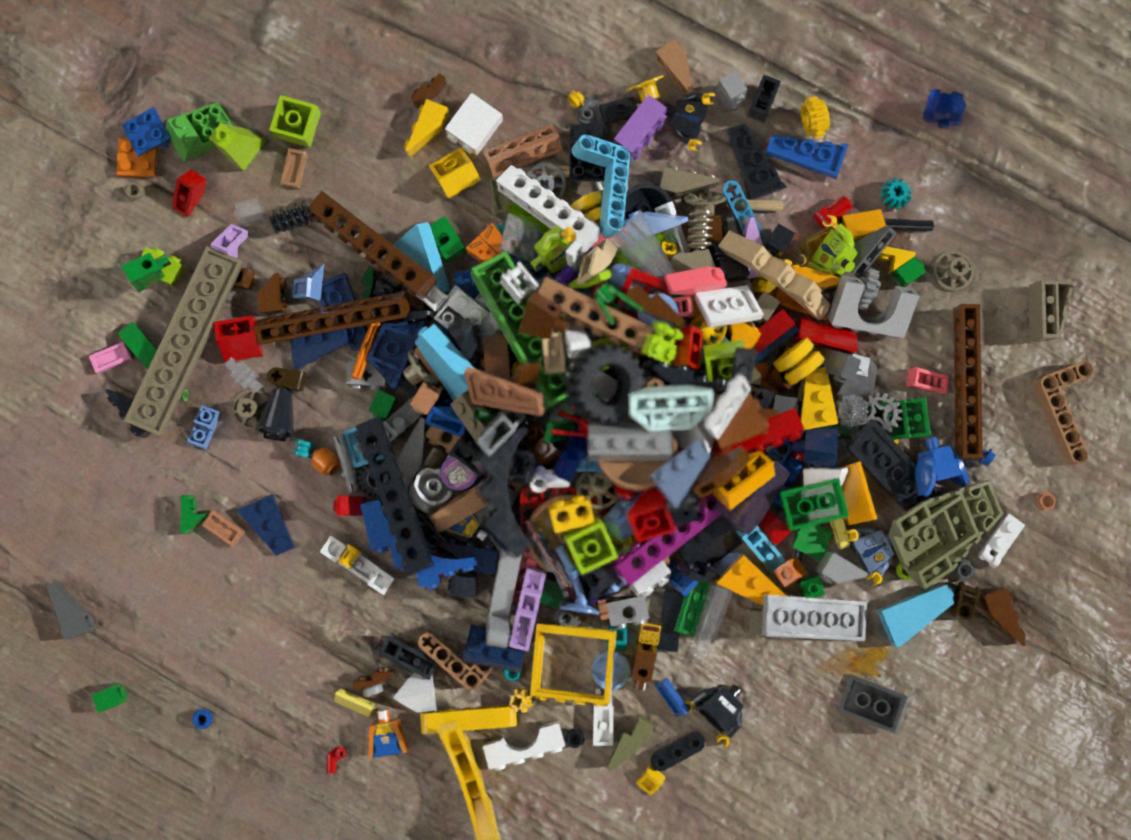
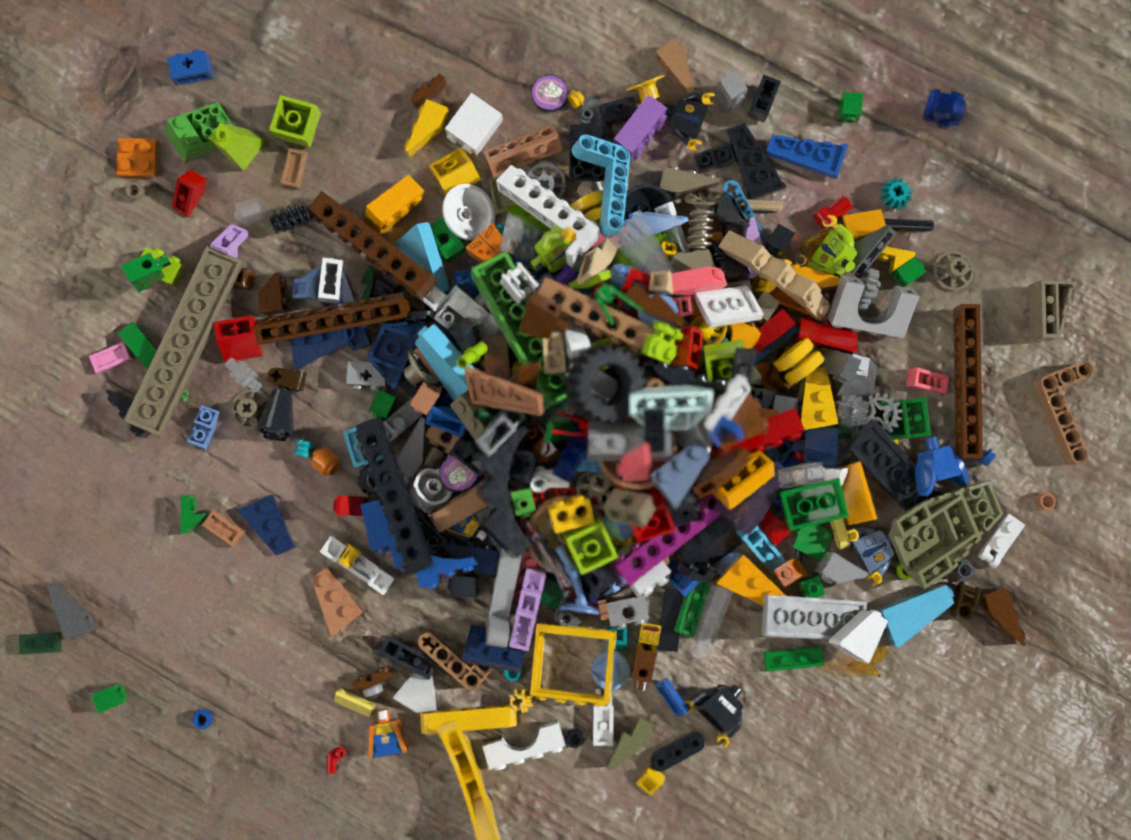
blue hinge [122,107,171,157] -> none
light grey pin [332,434,361,493] -> none
orange axle [350,322,382,380] -> none
yellow gear [801,96,830,139] -> none
dark grey slope [838,674,911,735] -> none
none -> clear green plate [19,632,62,655]
none -> blue brick [167,50,214,86]
none -> nougat wing [311,567,363,637]
none -> white brick [318,258,343,304]
none -> light orange wedge [364,174,424,236]
none -> white dish [442,184,495,241]
none -> lime pin [456,342,487,369]
none -> bright green brick [511,486,536,518]
none -> tile [531,75,568,113]
none -> dark tan brick [603,489,655,527]
none -> coral slope [617,444,650,482]
none -> black slope [644,408,666,453]
none -> tan slope [649,271,673,294]
none -> black slope [693,143,737,173]
none -> blue panel [709,415,745,447]
none -> black slope [715,191,750,228]
none -> green tile [763,646,824,672]
none -> clear brick [777,462,825,489]
none -> white slope [828,609,888,663]
none -> green brick [838,92,863,123]

